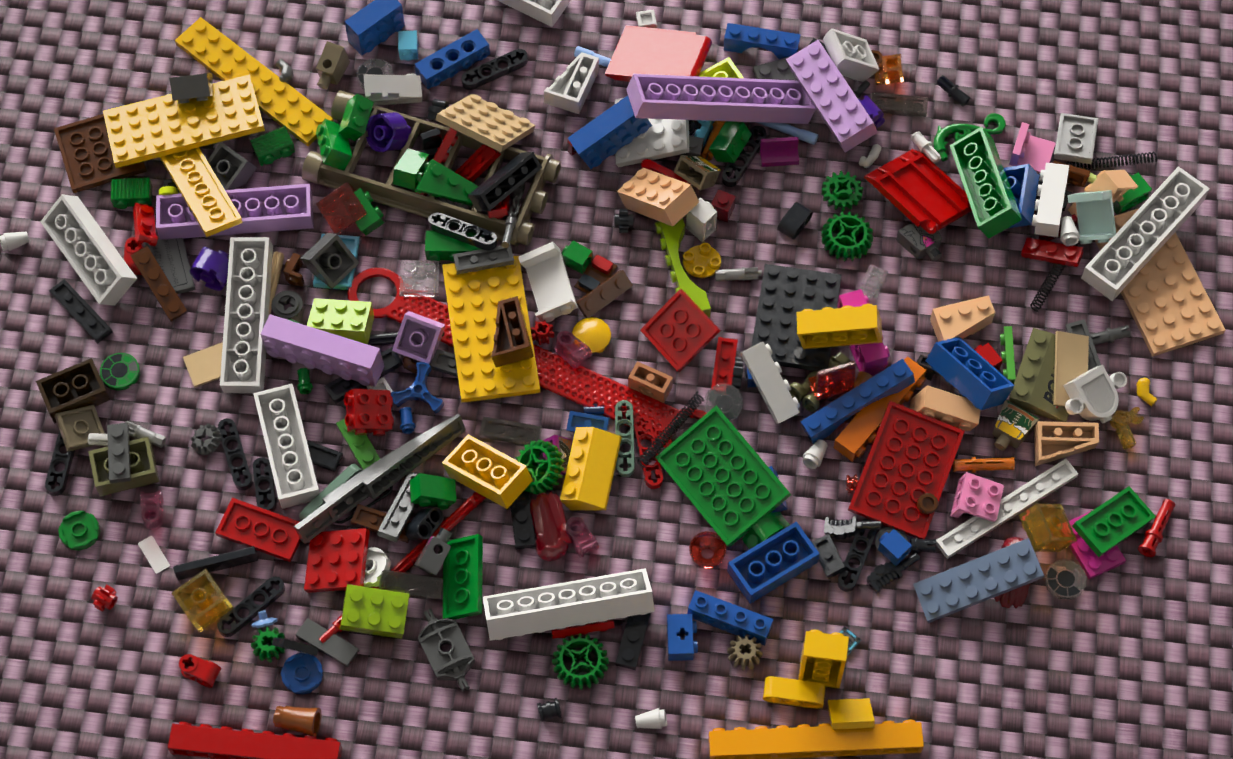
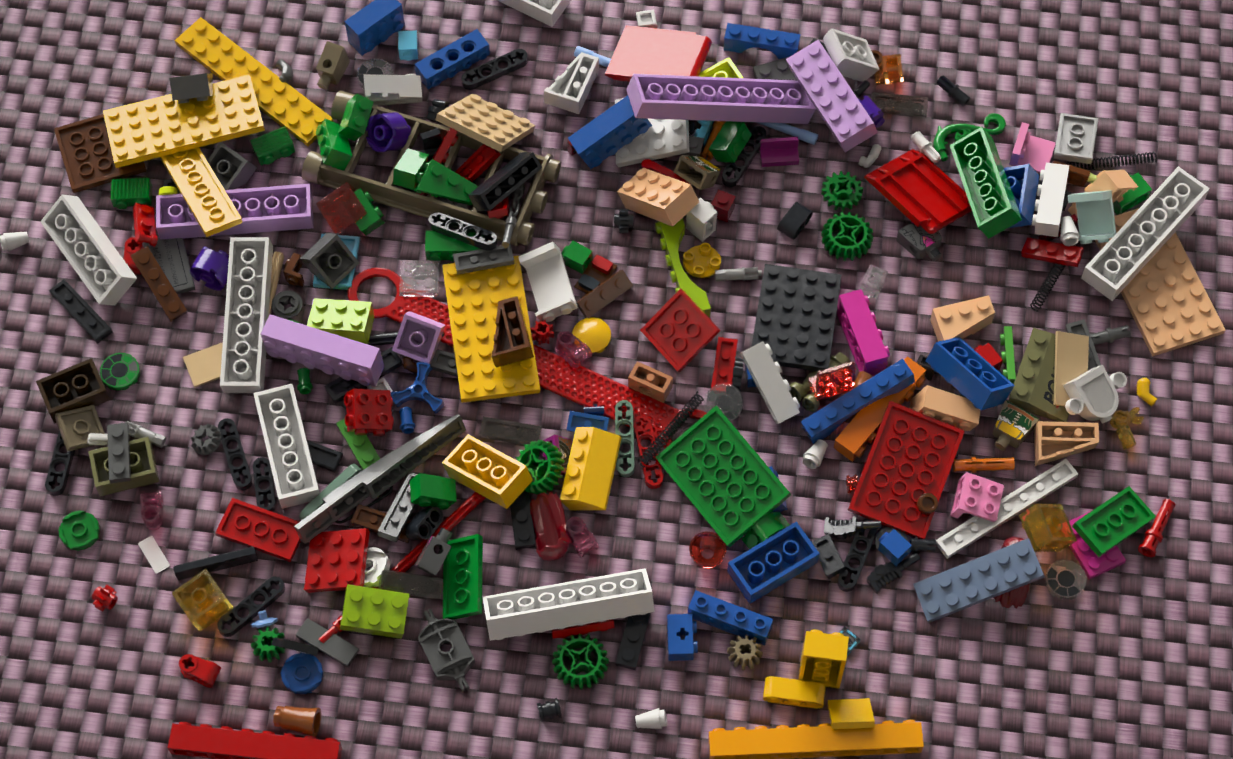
yellow brick [797,304,882,349] -> none

